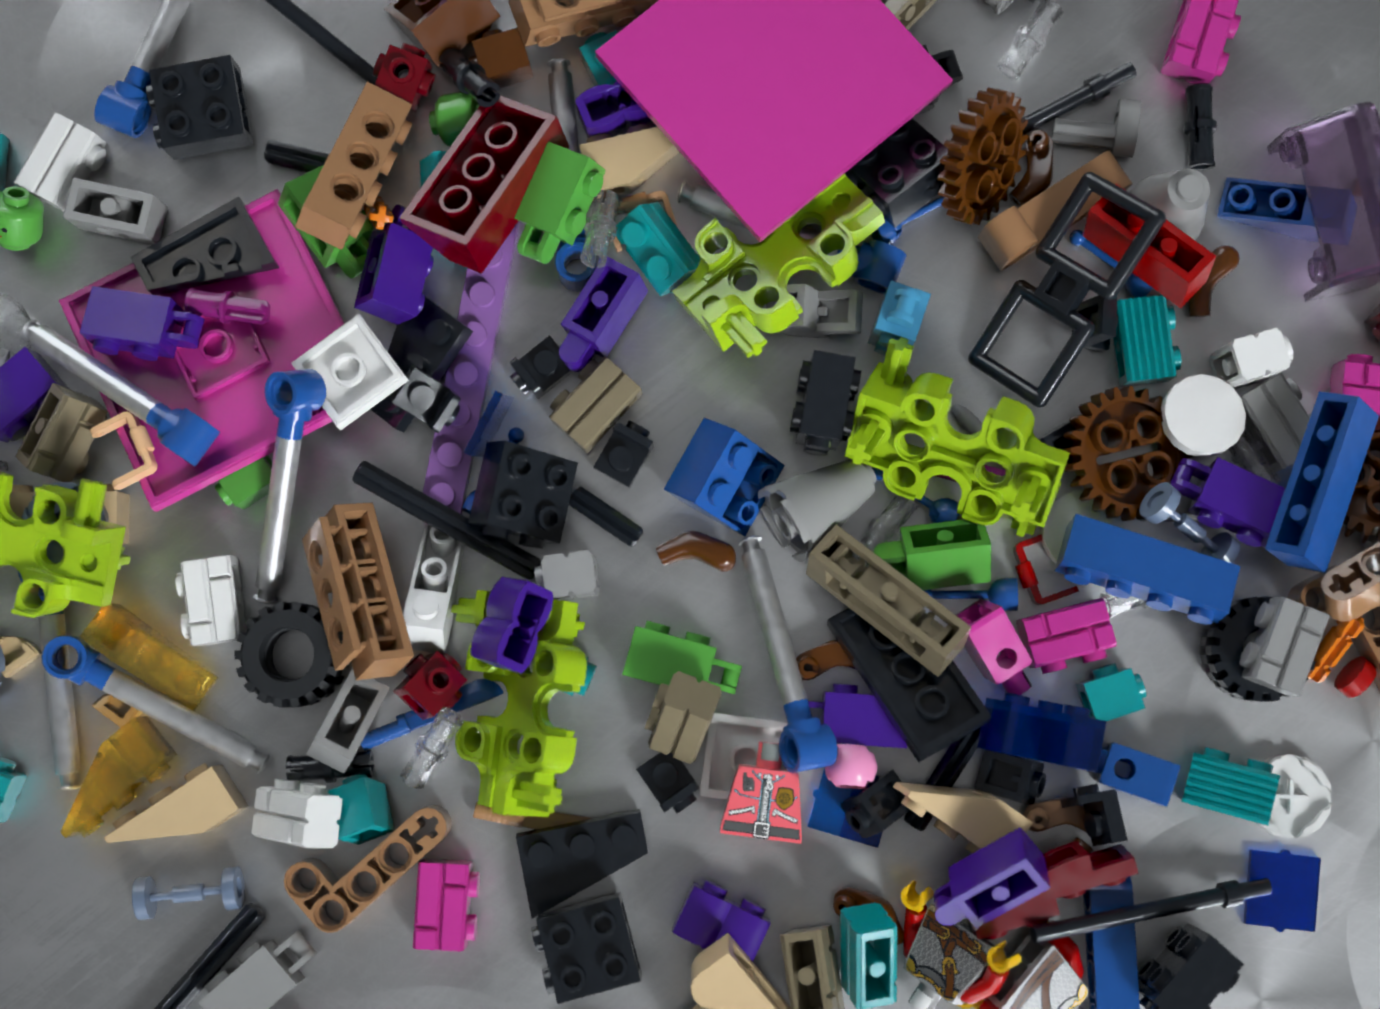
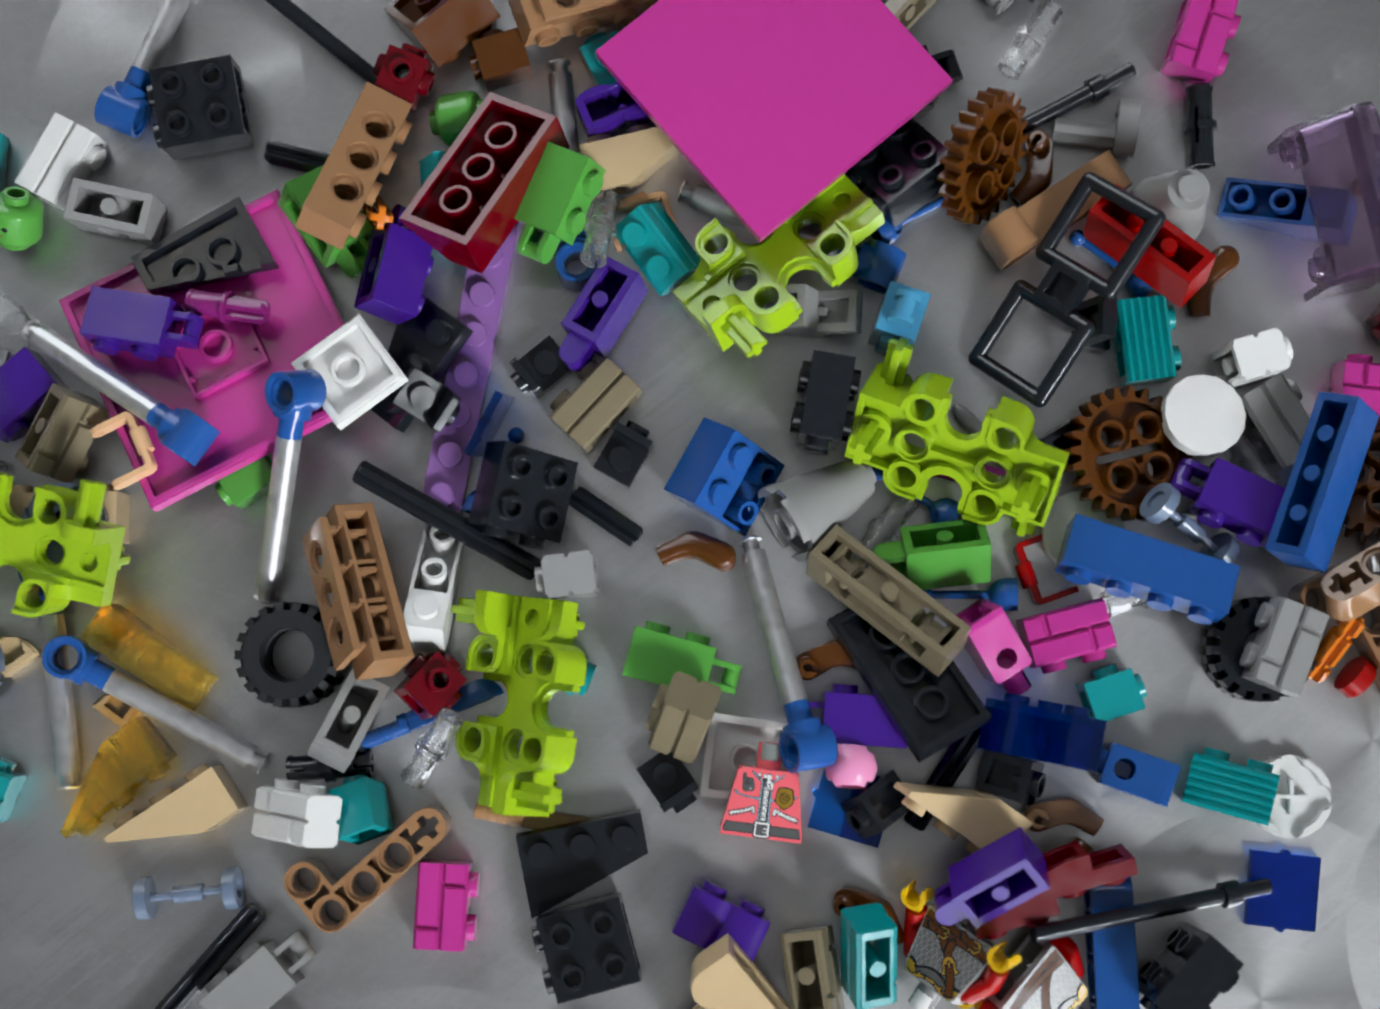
white brick [175,555,247,646] -> none
black pin [439,48,500,107] -> none
dark purple brick [471,576,553,673] -> none
black bracket [1060,784,1128,846] -> none

